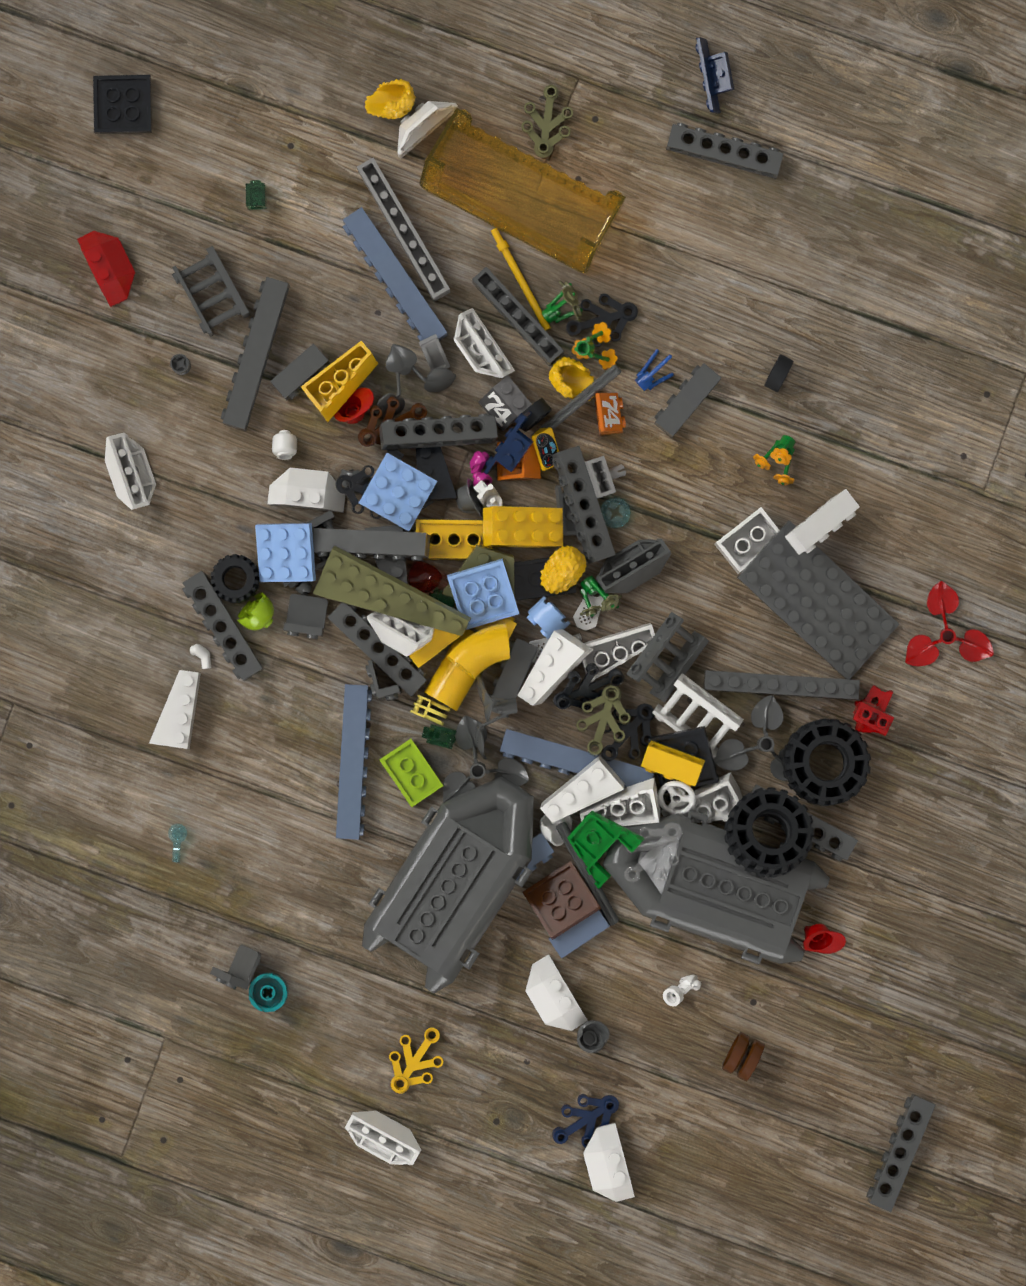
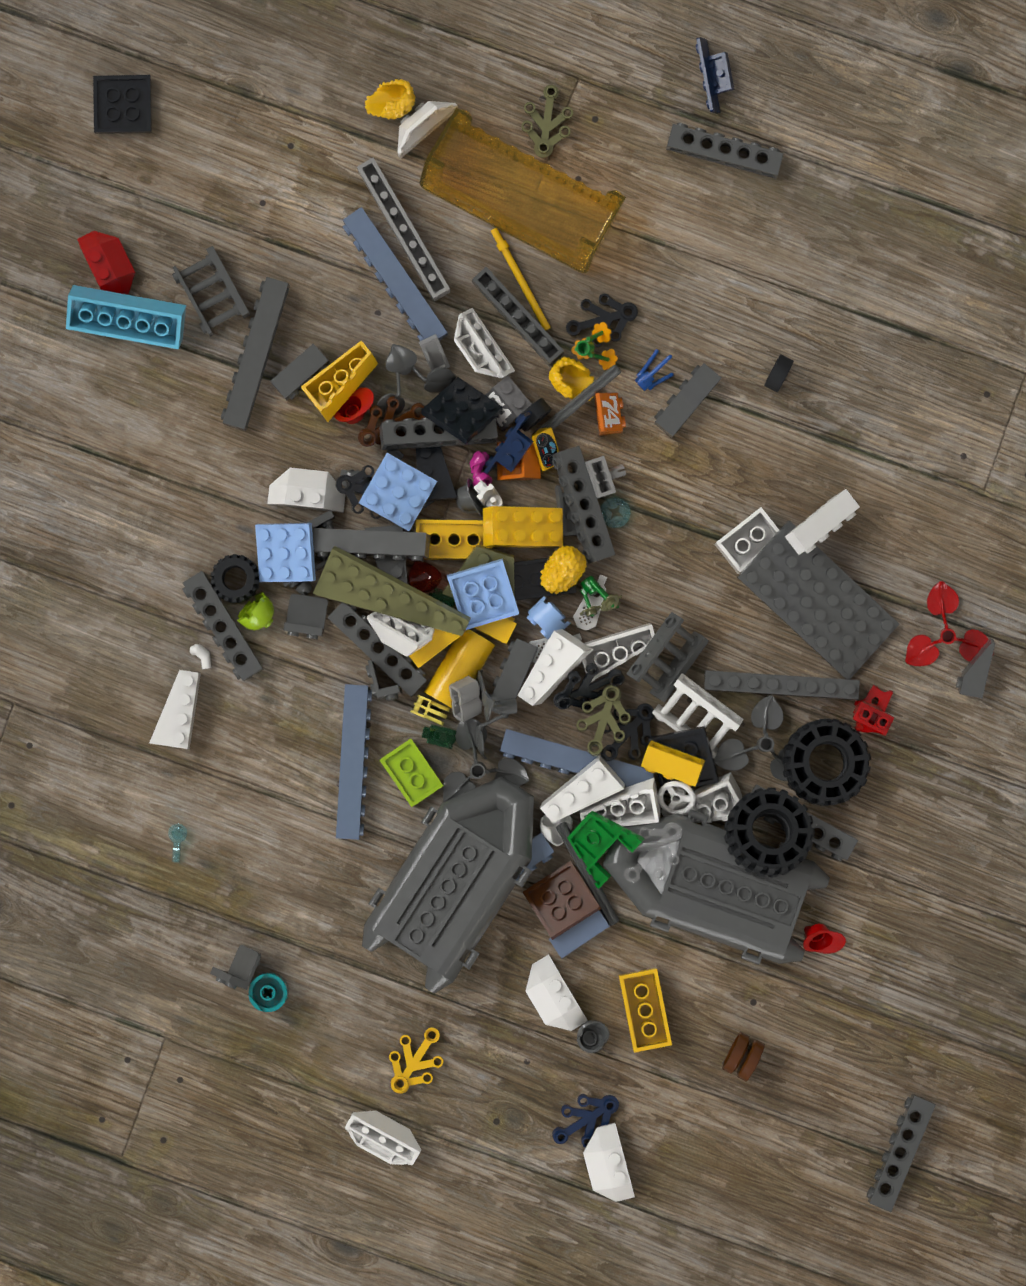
white wedge [105,433,156,510] -> none
dark grey wheel [170,354,191,375] -> none
clear green brick [246,180,267,210] -> none
white head [272,430,297,460] -> none
yellow brick [447,623,510,679] -> none
plant [542,281,583,323] -> none
dark grey wedge [596,539,671,593] -> none
white arm [663,975,701,1007] -> none
plant [753,435,796,485] -> none
none -> medium azure brick [66,285,186,349]
none -> black plate [421,377,502,444]
none -> light grey brick [449,676,482,722]
none -> yellow brick [618,968,672,1053]
none -> dark grey slope [956,638,995,698]

